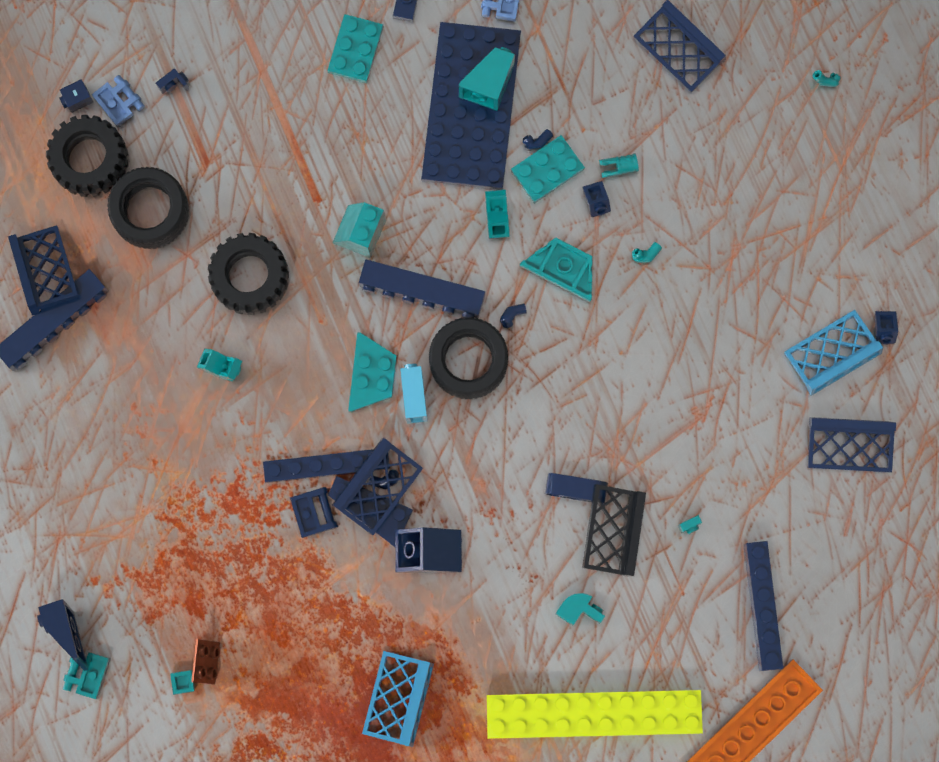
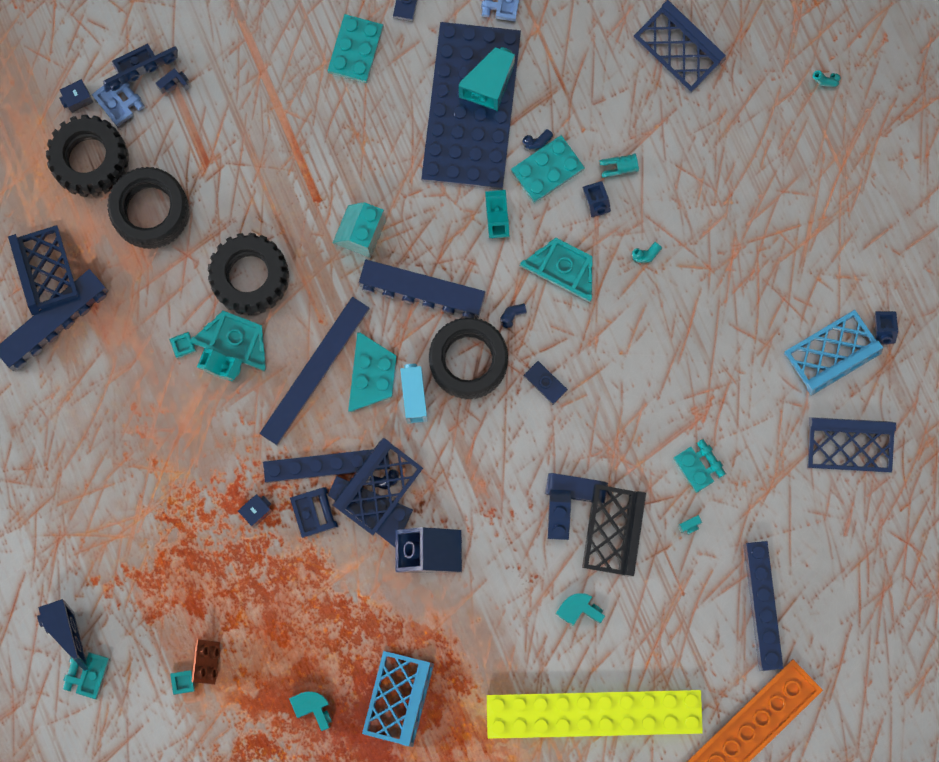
none -> dark blue bracket [103,43,178,92]
none -> teal tile [169,332,196,359]
none -> teal wing [190,311,266,372]
none -> dark blue brick [238,494,272,528]
none -> dark blue tile [259,297,370,446]
none -> teal brick [289,692,332,731]
none -> dark blue plate [523,361,568,405]
none -> dark blue brick [548,490,571,540]
none -> teal plate [673,439,726,493]

